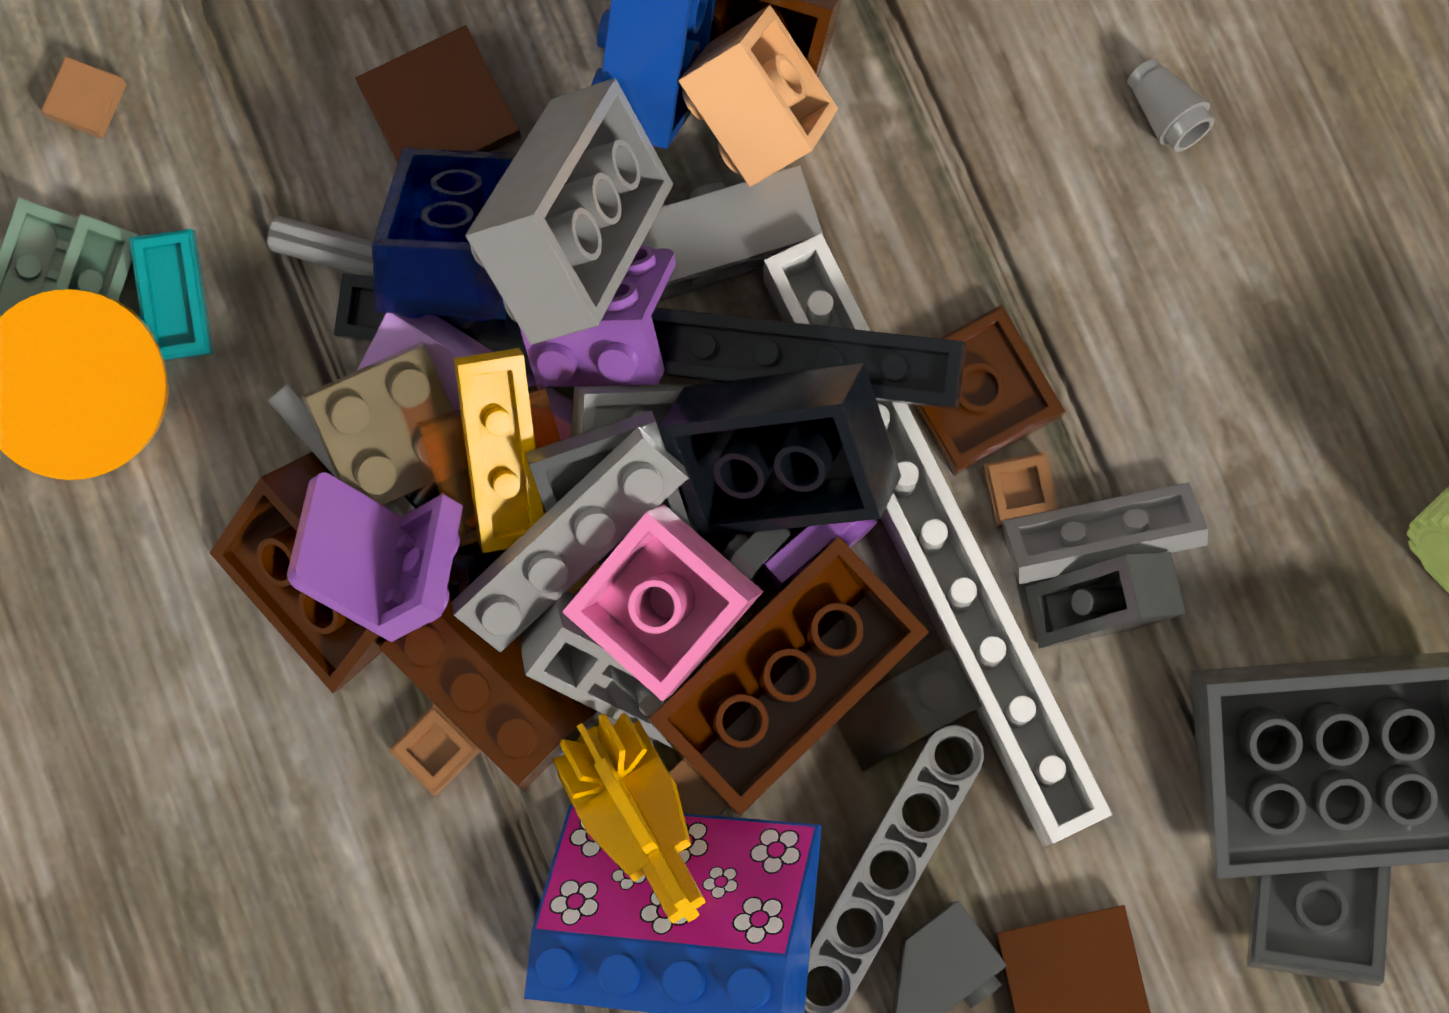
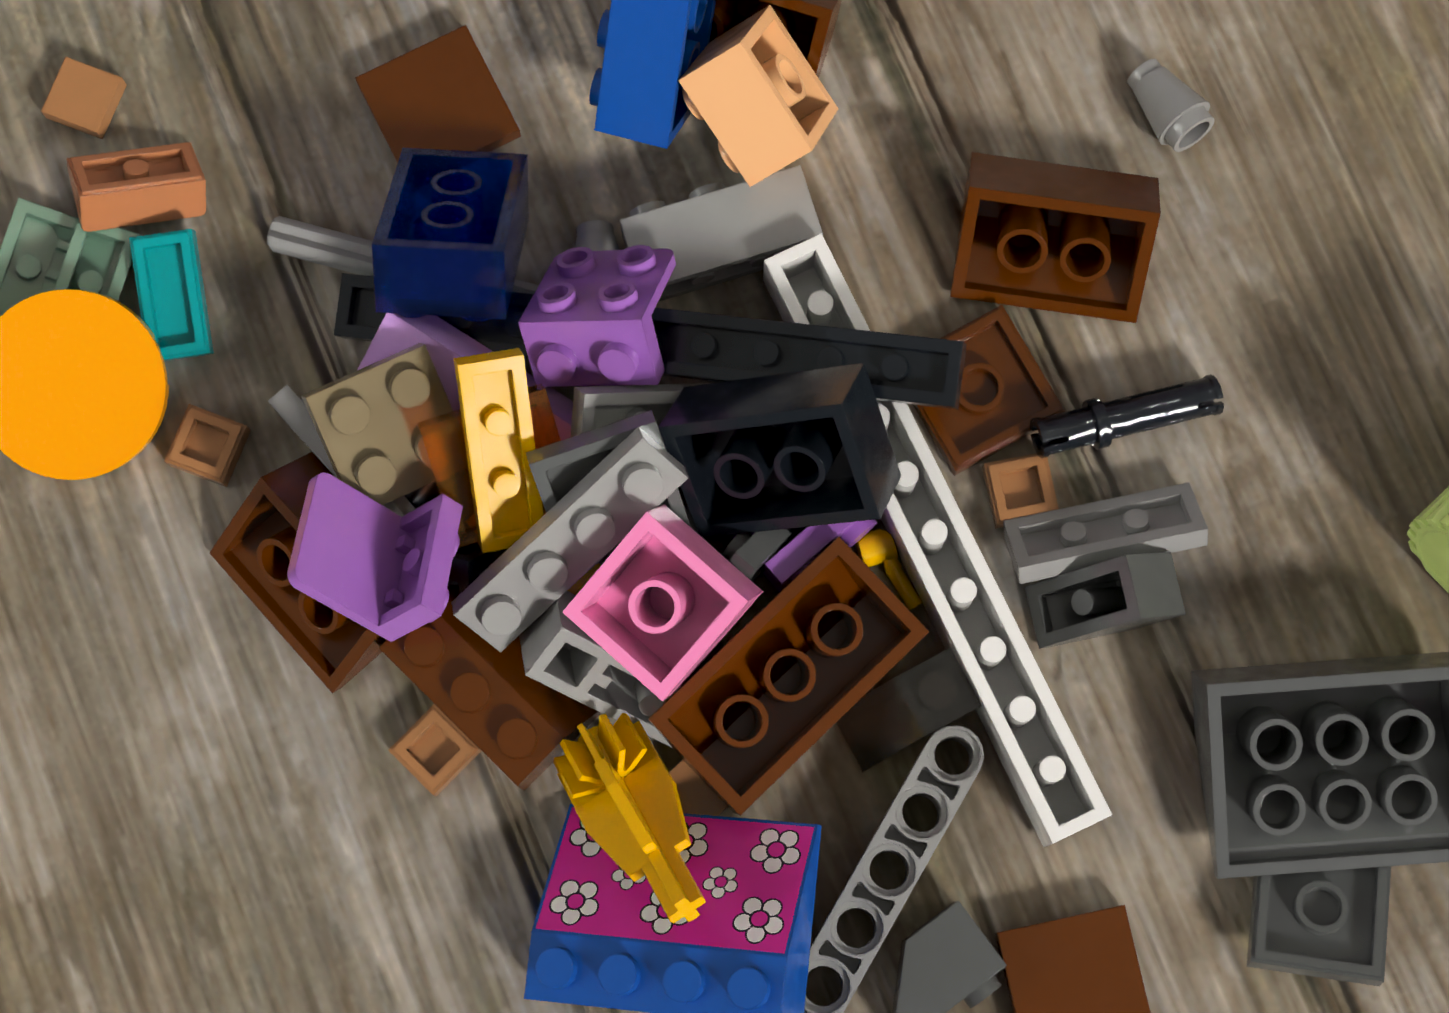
light grey brick [465,78,673,345] -> none
none -> nougat slope [67,142,206,232]
none -> medium nougat tile [164,404,251,487]
none -> yellow hand [855,529,922,610]
none -> reddish brown slope [950,152,1161,323]
none -> black pin [1030,374,1224,458]

